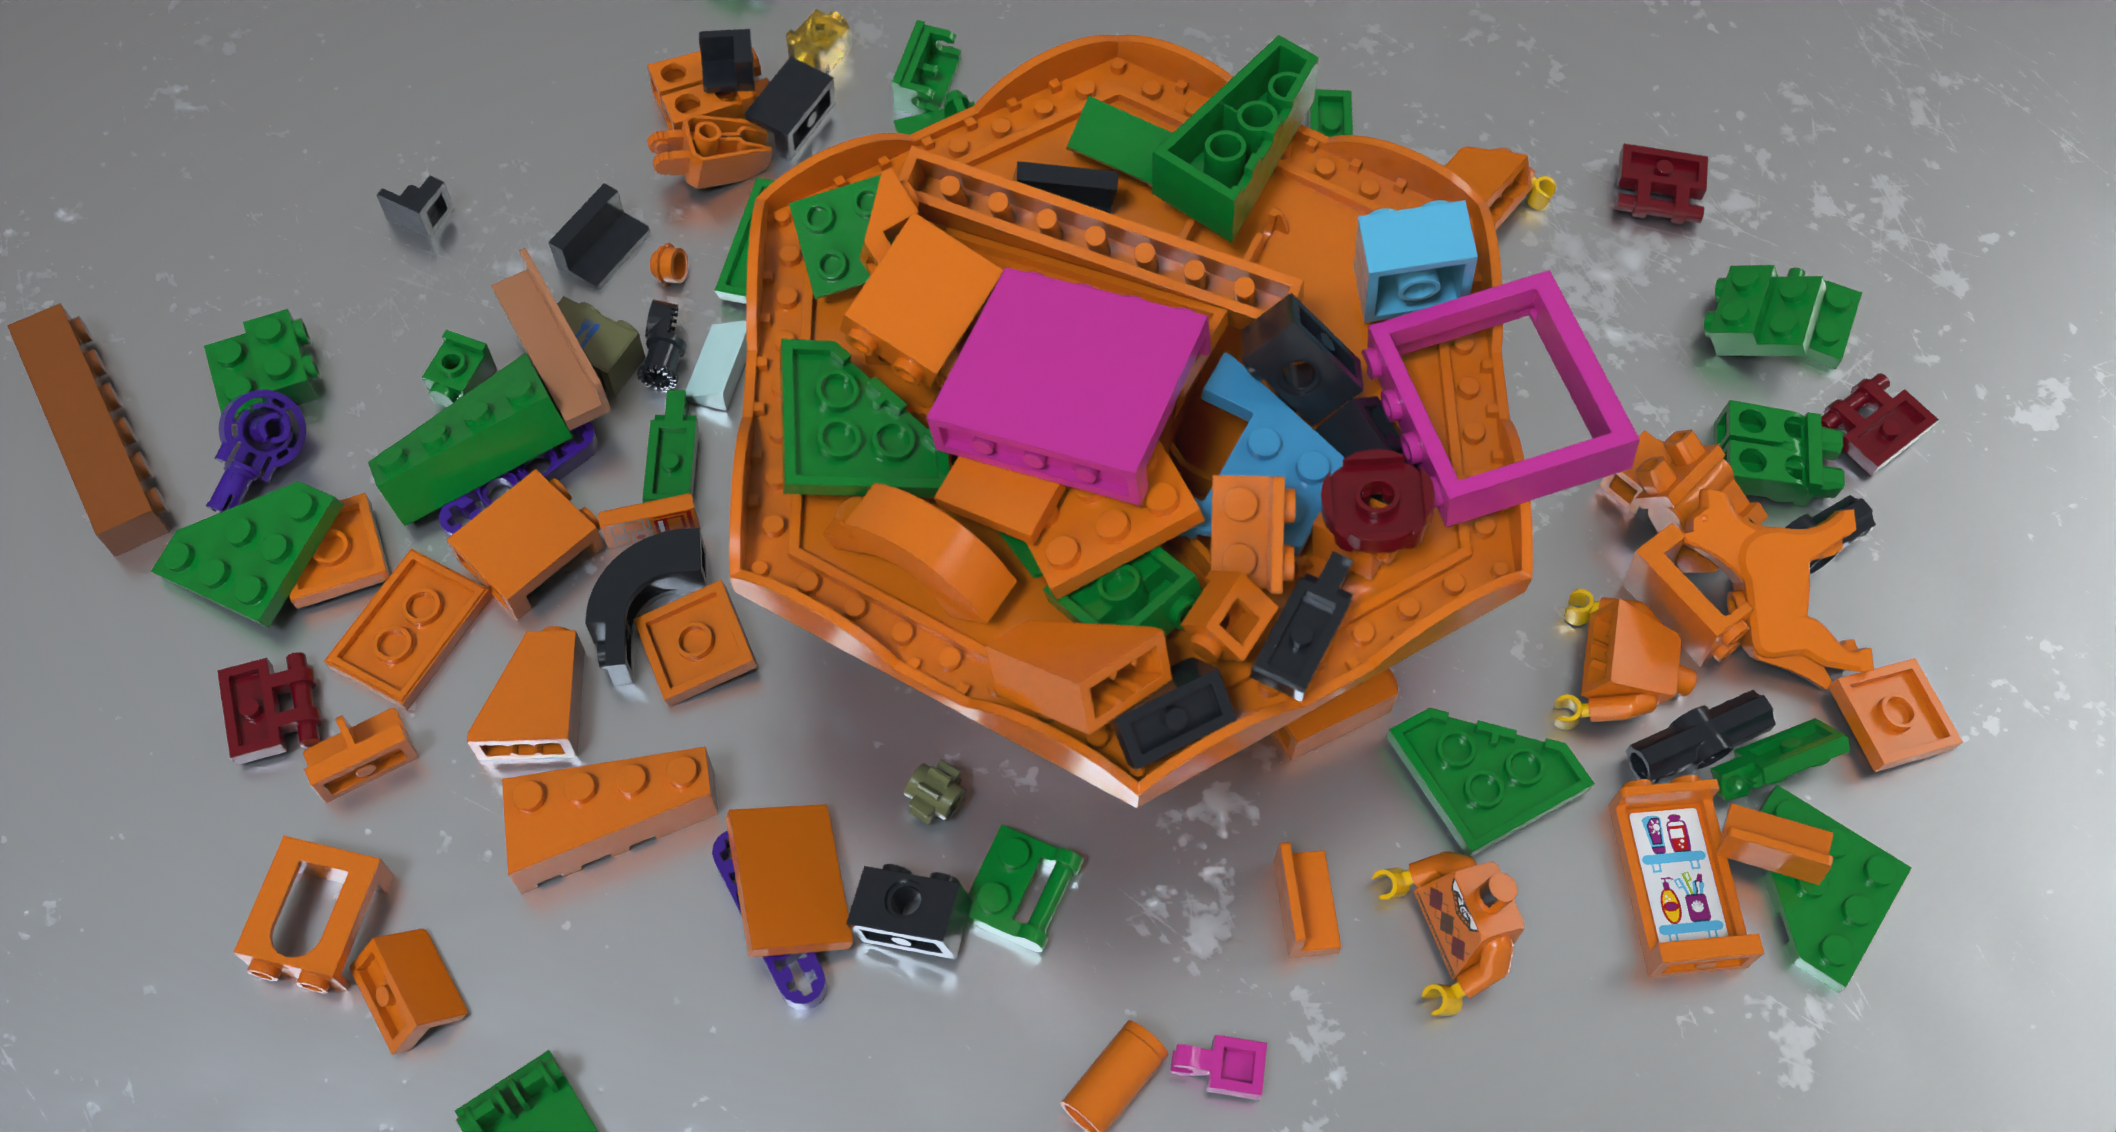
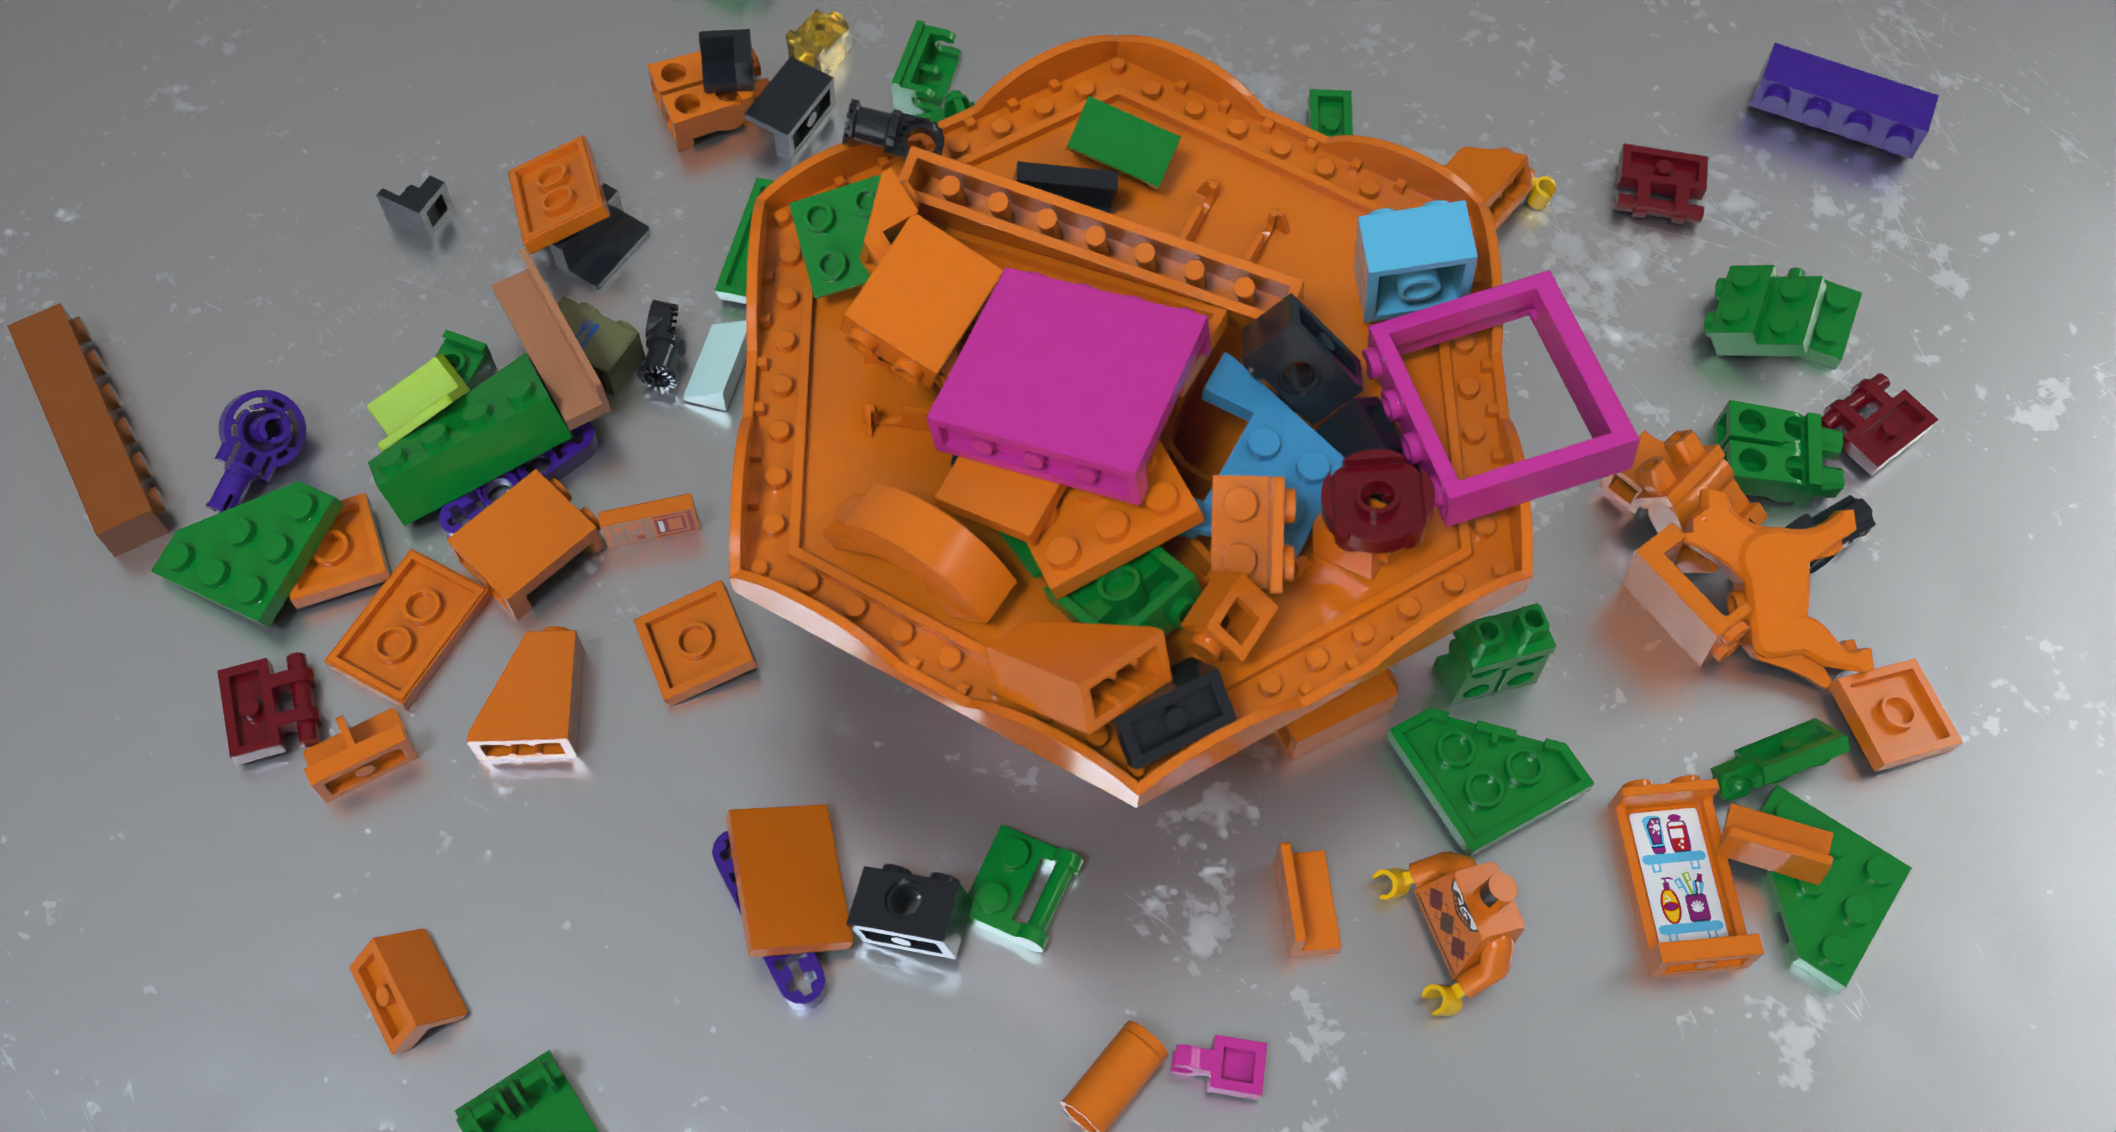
green plate [204,309,321,419] -> none
orange panel [234,836,394,994] -> none
orange wedge [502,747,718,894] -> none
black arch [585,528,707,686] -> none
green hinge [642,390,699,503] -> none
orange hinge [647,114,773,189] -> none
orange plate [650,243,688,287] -> none
green plate [780,339,949,498] -> none
olive gear [904,759,966,825] -> none
green wedge [1152,35,1319,242] -> none
black hinge [1250,551,1353,702] -> none
orange torso [1553,589,1697,730] -> none
black piece [1626,690,1776,784] -> none
none -> lime panel [366,353,470,451]
none -> orange tile [508,135,610,254]
none -> black connector [842,99,944,163]
none -> green hips [1433,603,1557,706]
none -> dark purple brick [1749,43,1939,159]

